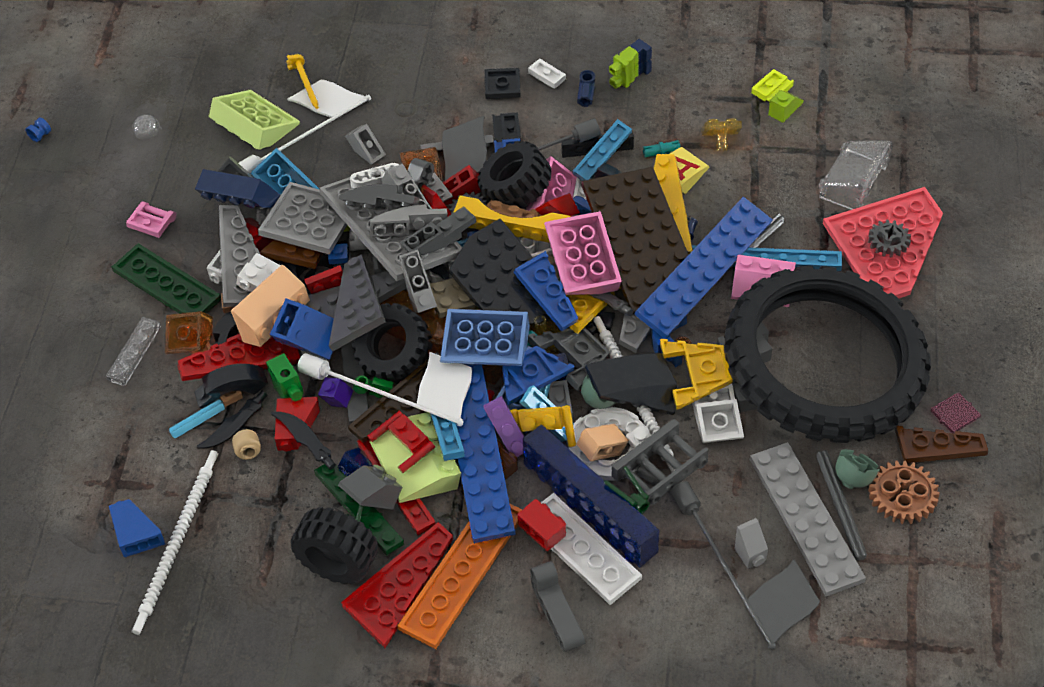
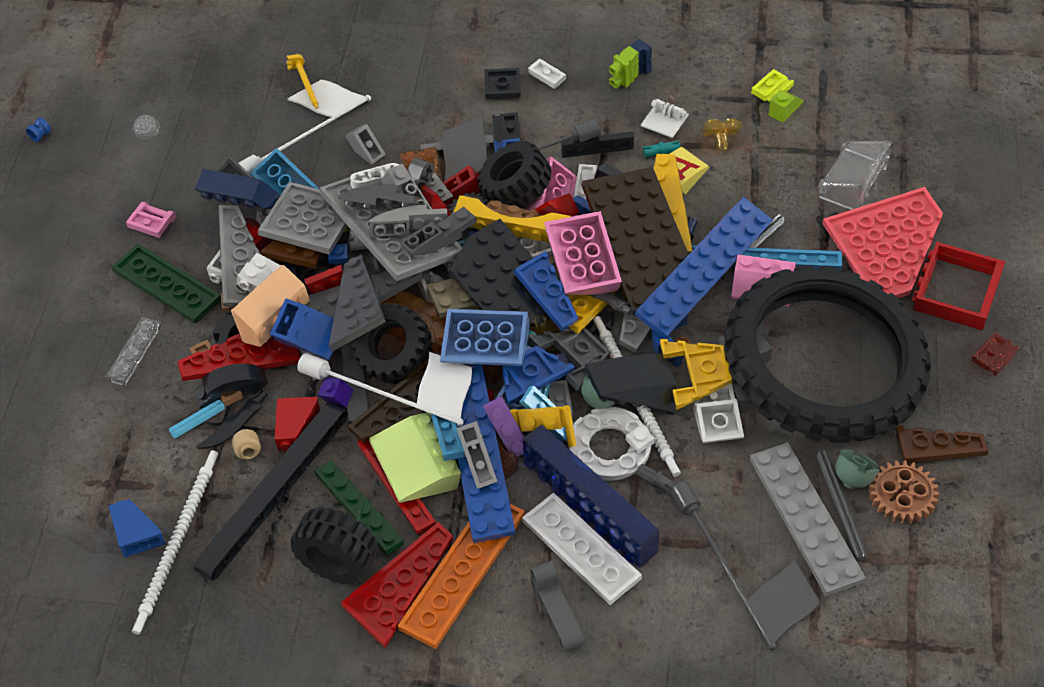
clear orange slope [165,311,213,354] -> none
yellowish green slope [209,90,300,149] -> none
green torso [266,353,304,401] -> none
black sword [271,411,336,470] -> none
clear blue brick [337,447,372,476] -> none
dark grey slope [338,465,402,510] -> none
green plate [353,375,393,398] -> none
red plate [367,410,435,474] -> none
light grey slope [399,250,437,313] -> none
red brick [517,499,566,552] -> none
dark azure plate [573,119,632,181] -> none
light nougat brick [576,424,629,461] -> none
dark blue piece [577,70,595,107] -> none
dark green plant [604,466,650,515] -> none
dark grey fence [611,419,709,506] -> none
light grey slope [734,518,768,569] -> none
dark grey gear [868,220,911,257] -> none
clear pink piece [930,392,981,434] -> none
none -> black beam [194,402,348,581]
none -> light grey slope [456,421,498,489]
none -> white hinge [641,99,689,138]
none -> red window [912,242,1005,331]
none -> clear red plate [971,332,1020,376]

